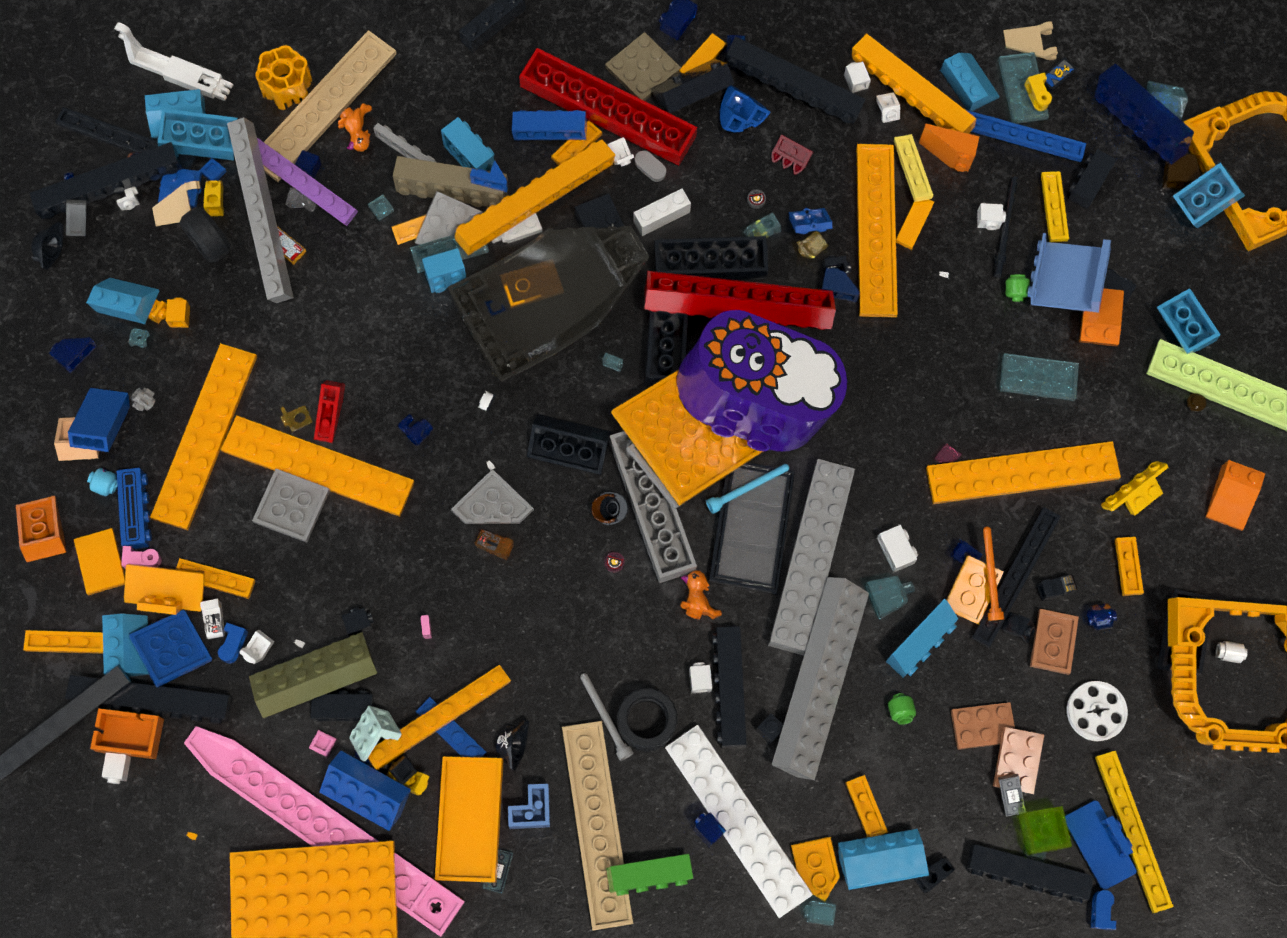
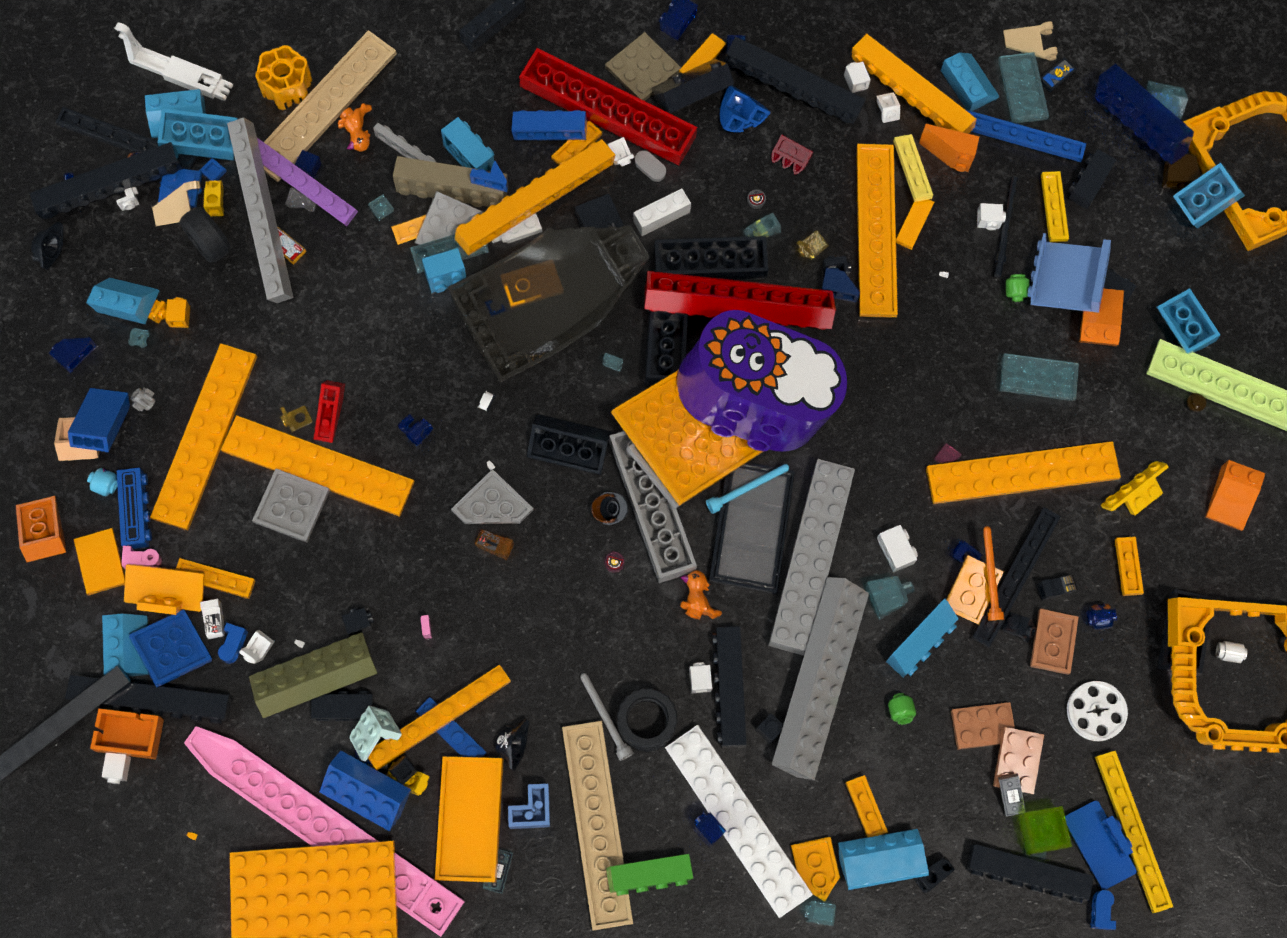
light orange plate [23,630,103,654] -> none
dark grey tile [66,200,86,236] -> none
bright pink tile [309,730,337,758] -> none
blue plate [789,208,832,234] -> none
yellow leg [1024,72,1052,111] -> none

